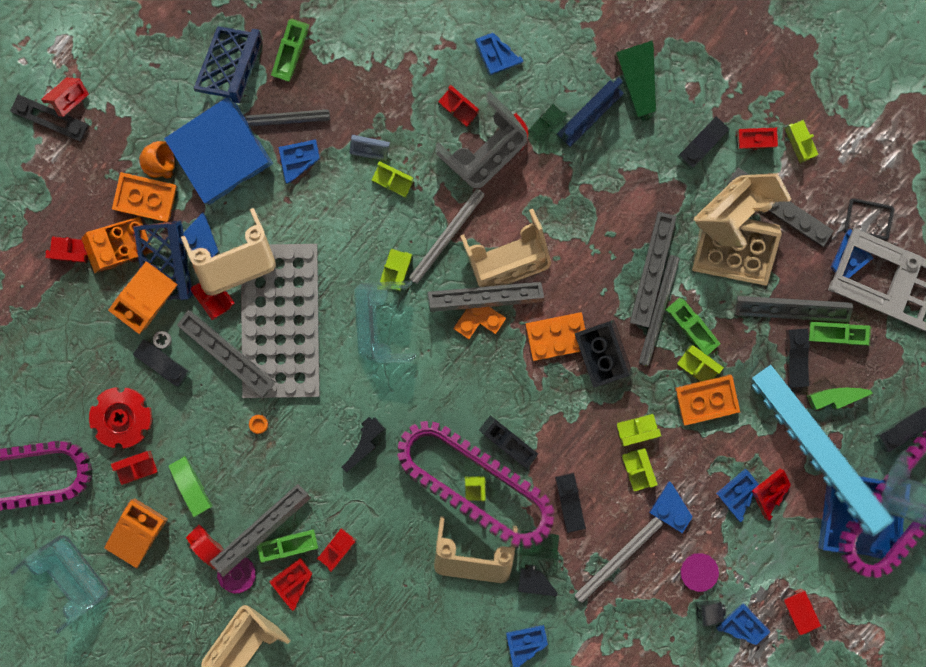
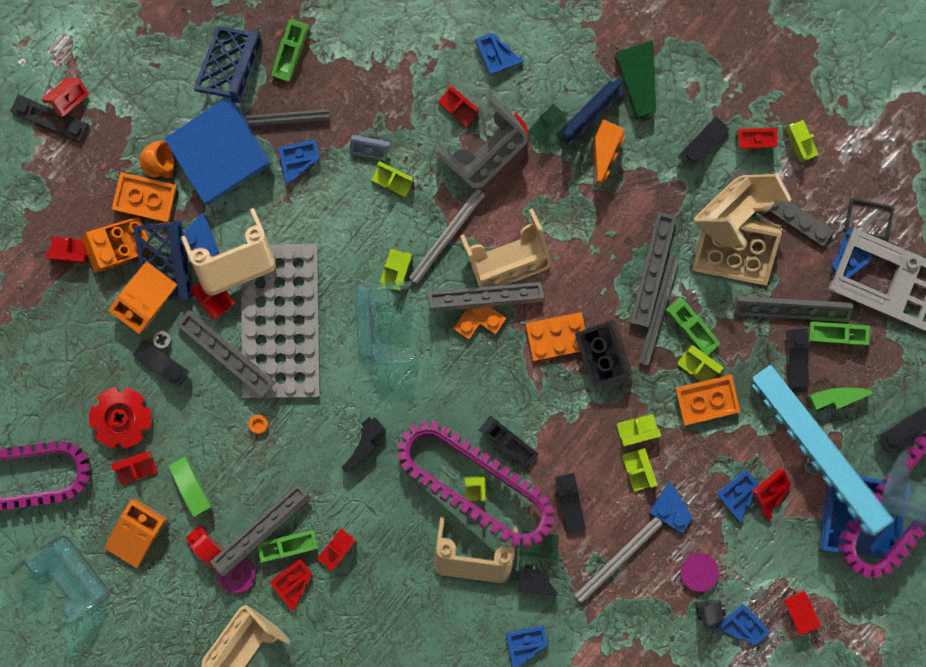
none -> orange slope [592,119,626,187]

